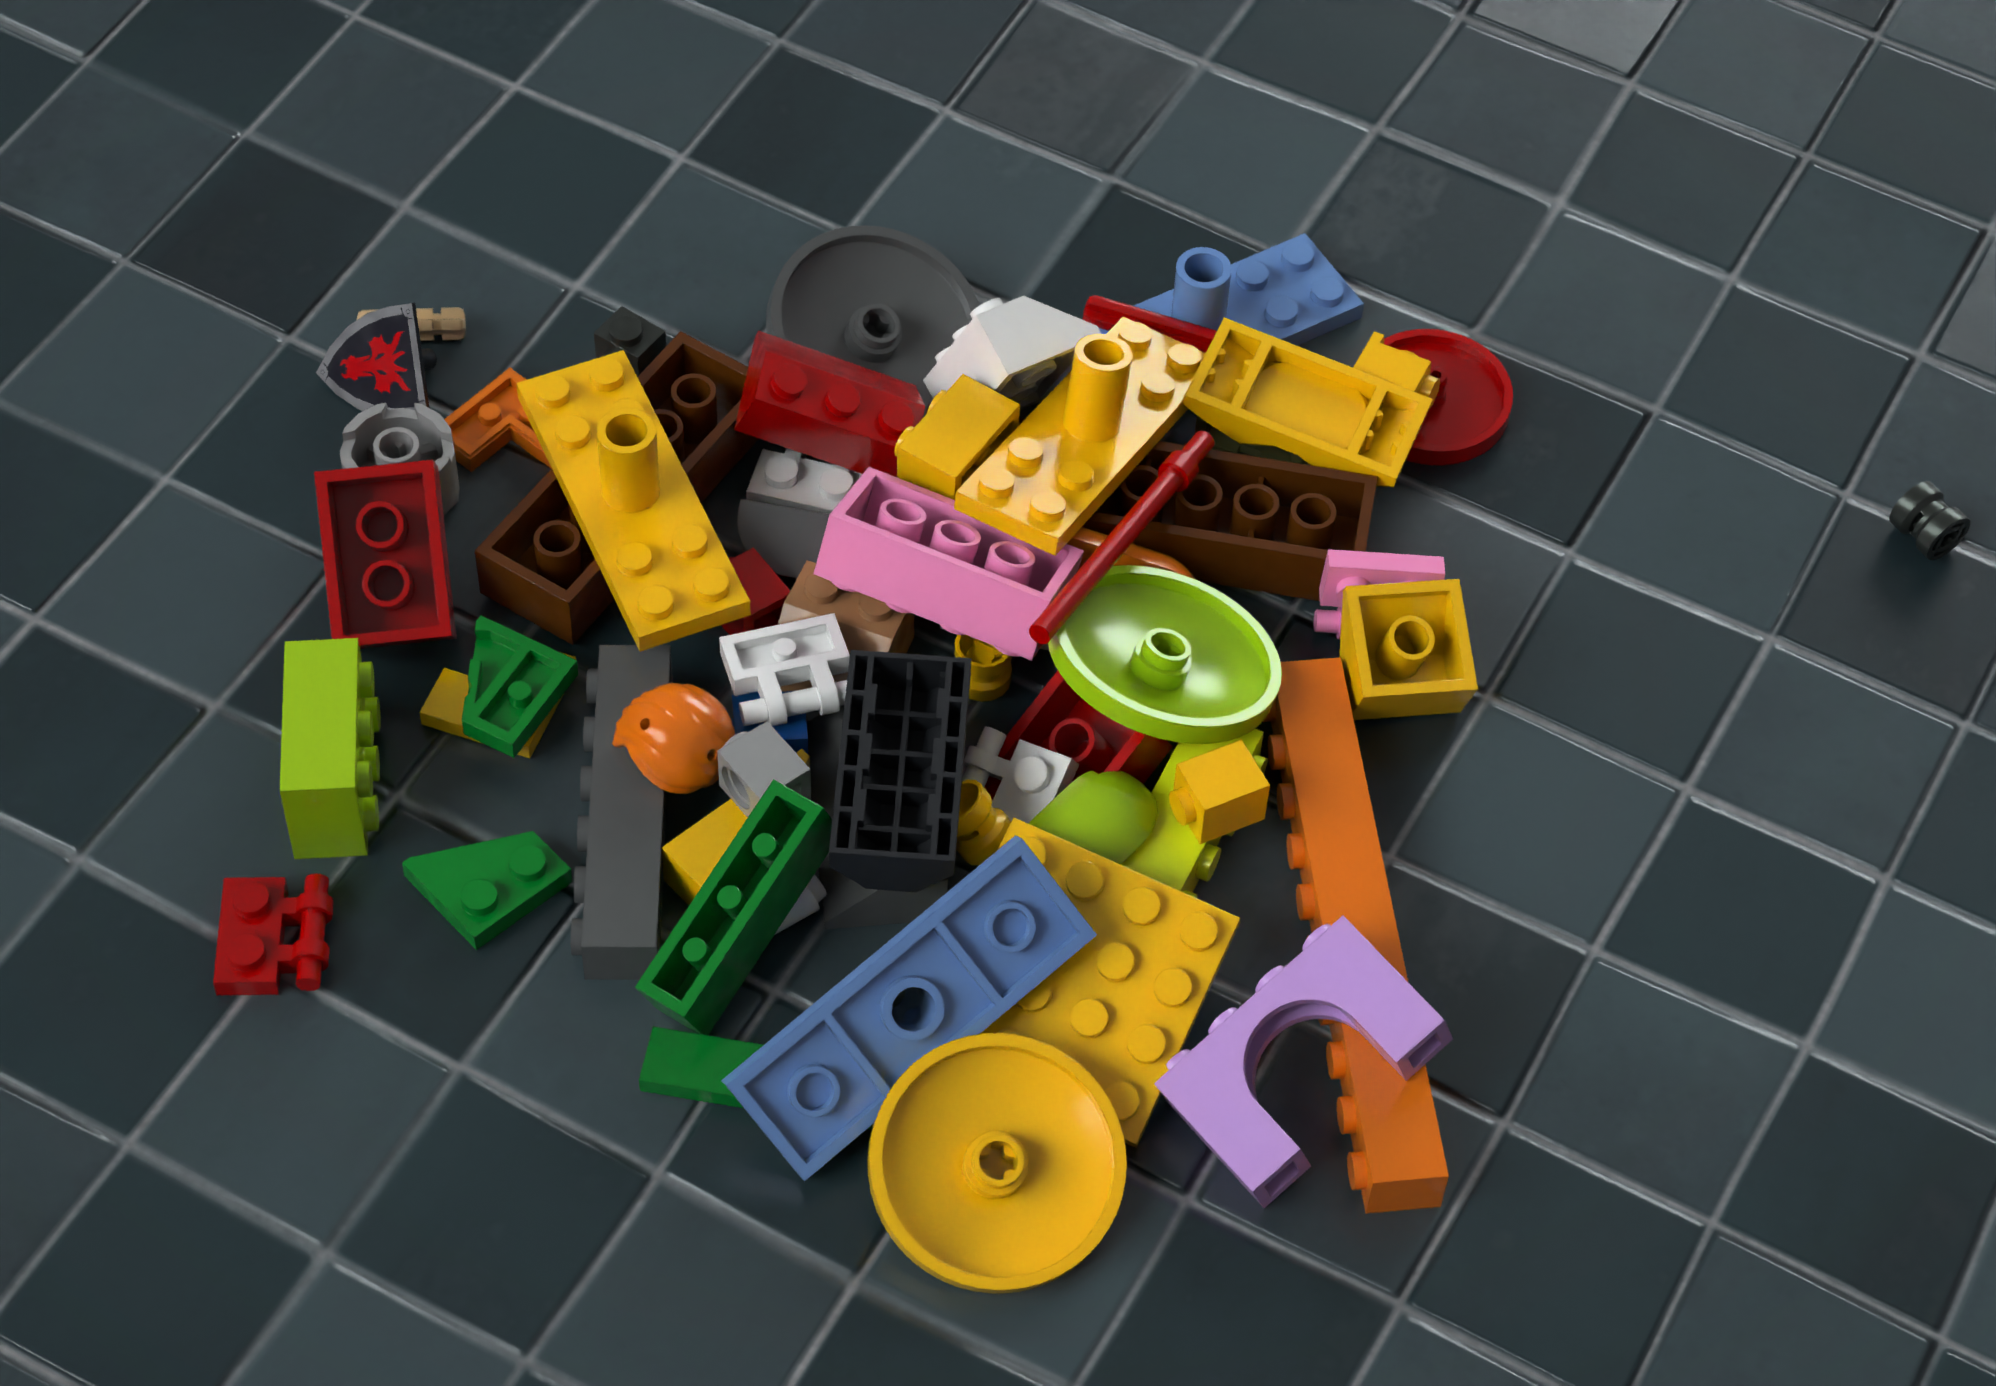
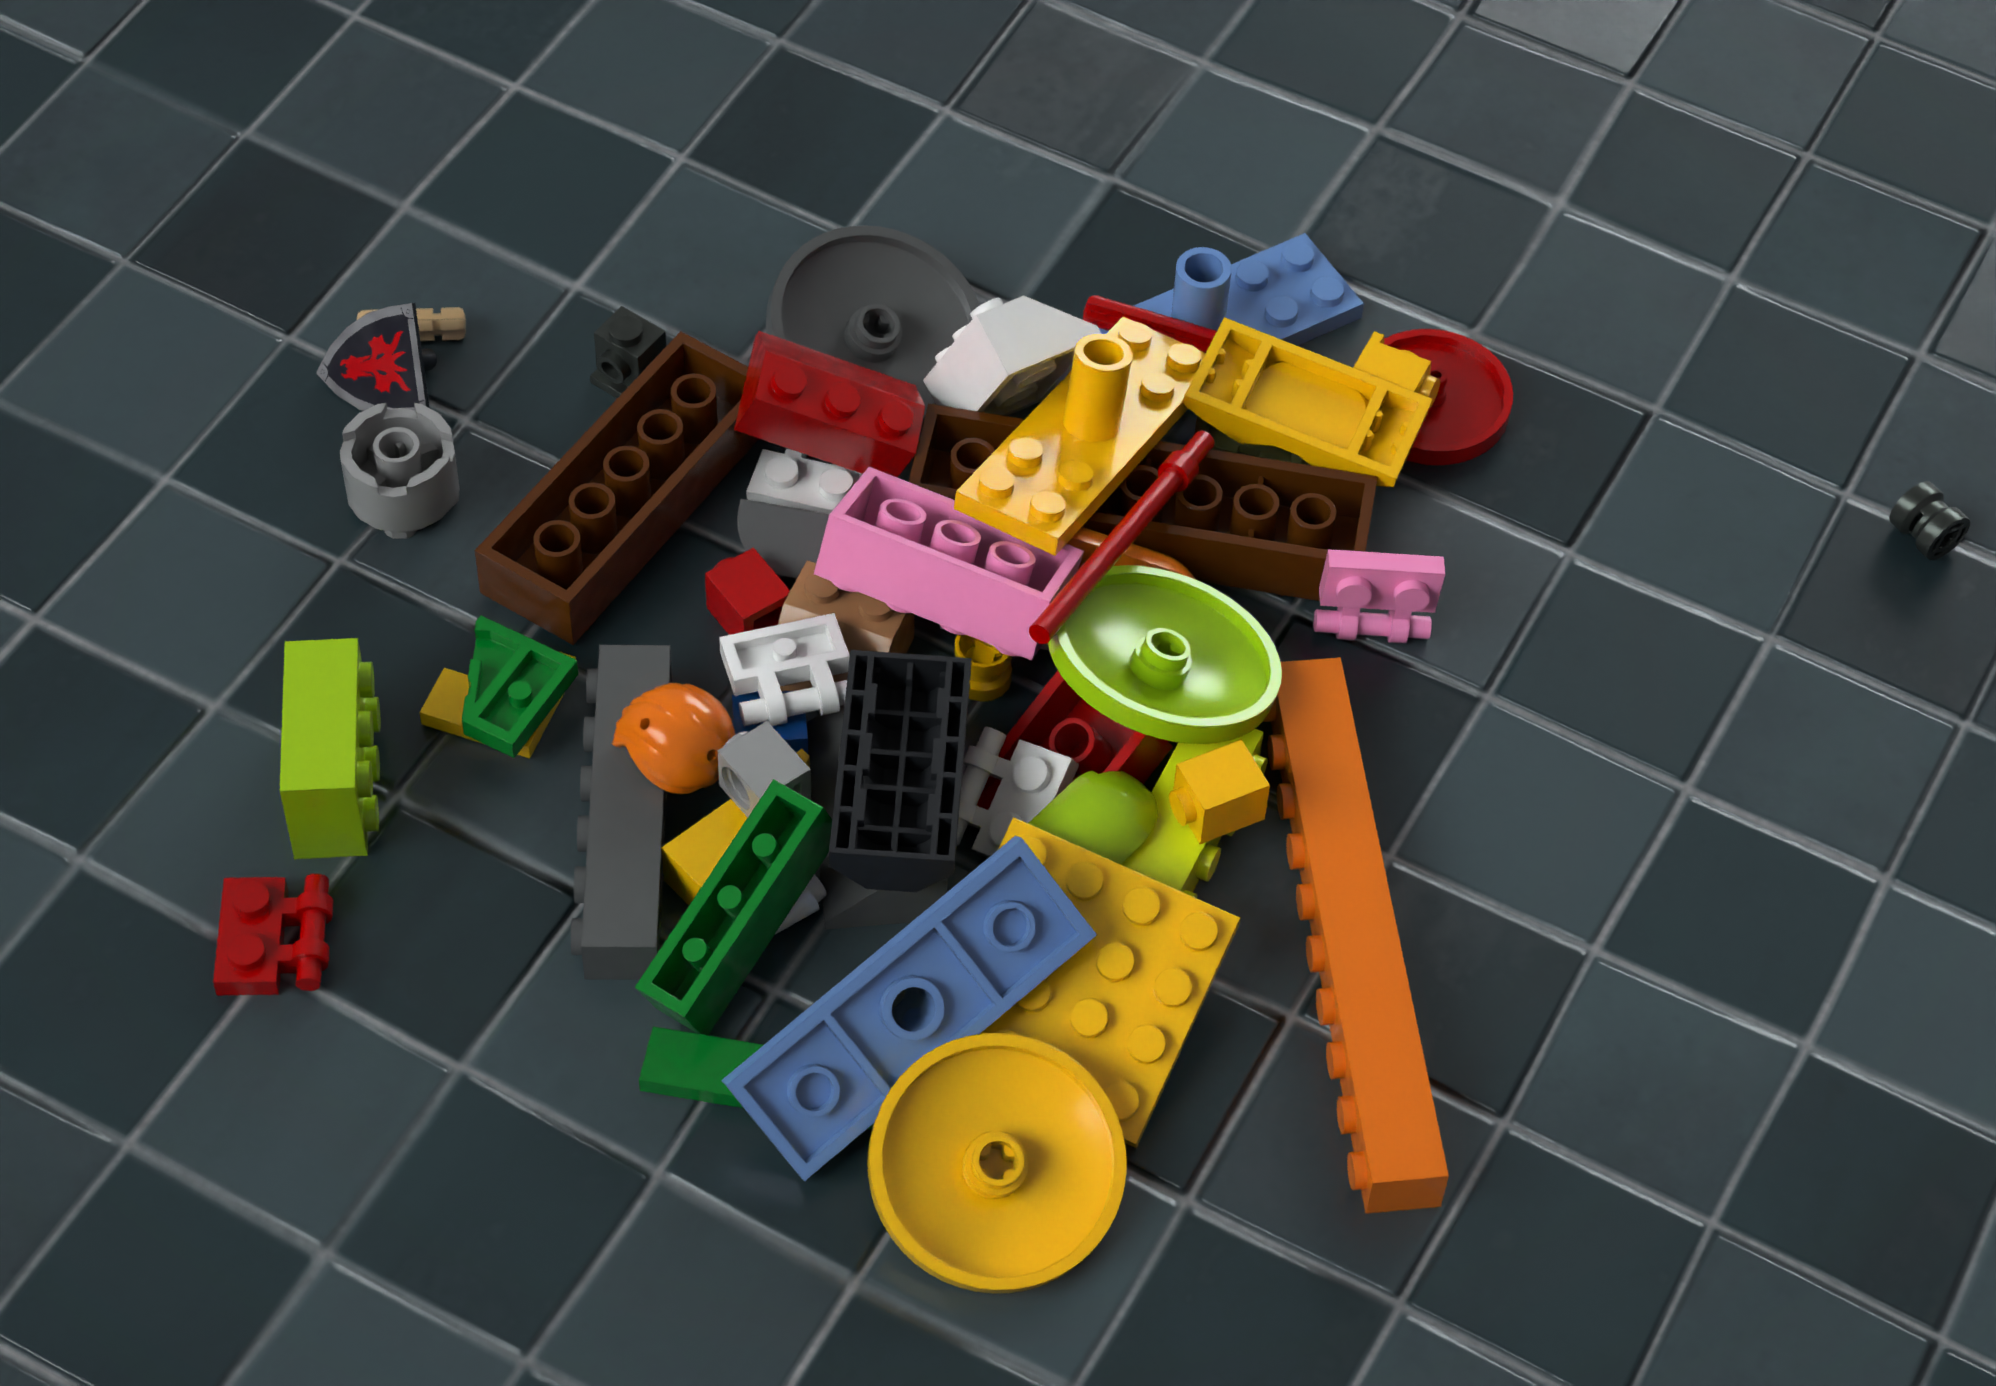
red brick [314,459,457,649] -> none
green wing [402,831,573,950] -> none
orange tile [444,367,551,472] -> none
yellow plate [516,350,751,652] -> none
yellow brick [894,374,1020,500] -> none
yellow wheel [956,780,1011,865] -> none
lavender arch [1154,915,1453,1208] -> none
yellow slope [1339,579,1478,720] -> none

